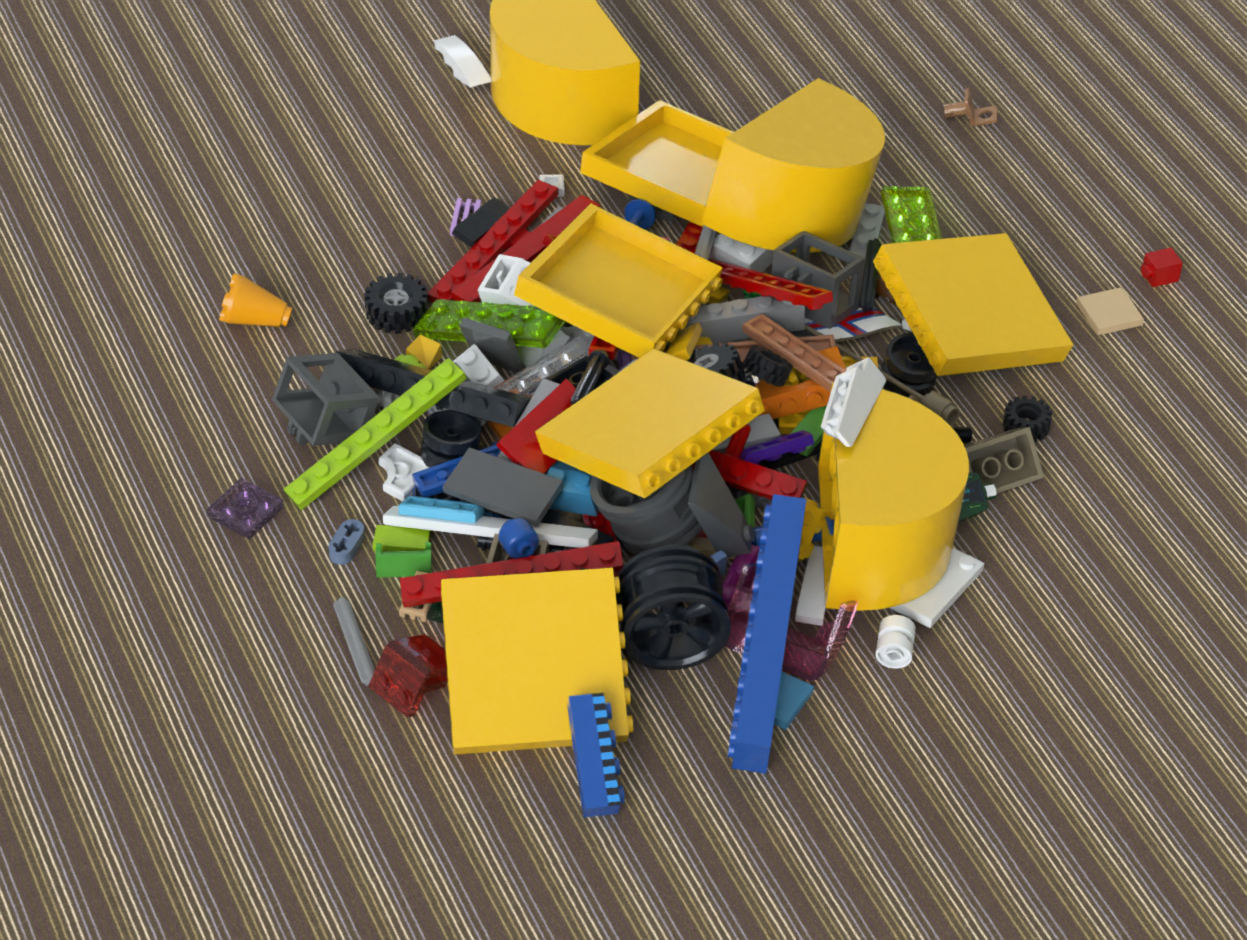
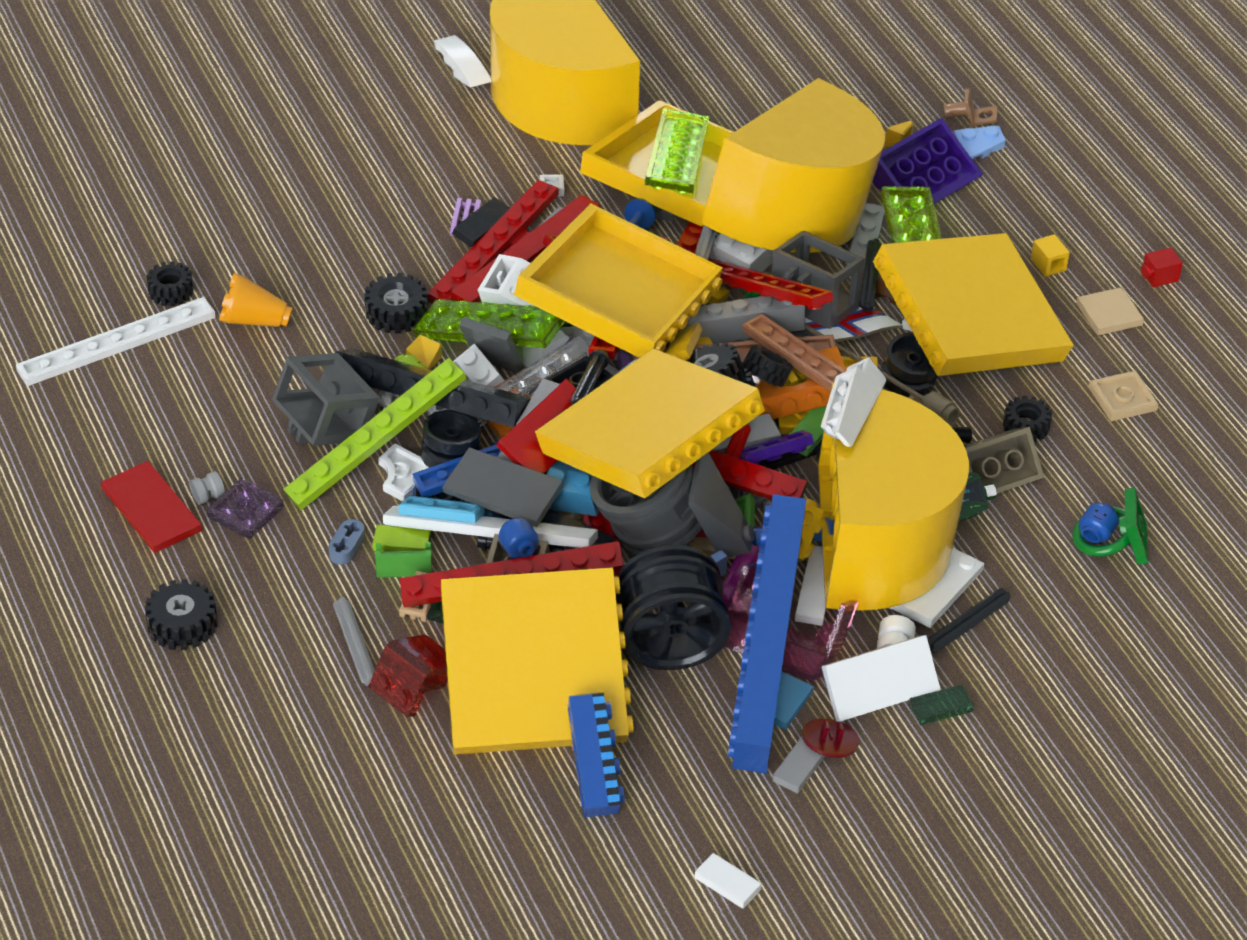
none -> white tile [16,297,215,386]
none -> red tile [101,461,202,553]
none -> black wheel [145,579,218,650]
none -> black tyre [146,261,194,306]
none -> light grey wheel [189,471,225,505]
none -> clear neon green plate [644,108,709,193]
none -> white tile [695,853,762,909]
none -> light grey tile [773,737,825,794]
none -> dark red piece [802,718,859,758]
none -> white tile [822,635,941,722]
none -> dark purple slope [873,118,983,216]
none -> yellow slope [884,121,913,148]
none -> clear green tile [909,685,974,726]
none -> black axle [927,588,1010,653]
none -> light blue wing [954,126,1006,160]
none -> yellow brick [1031,234,1070,277]
none -> green tile [1072,487,1148,565]
none -> blue head [1078,503,1119,543]
none -> tan tile [1088,370,1159,421]

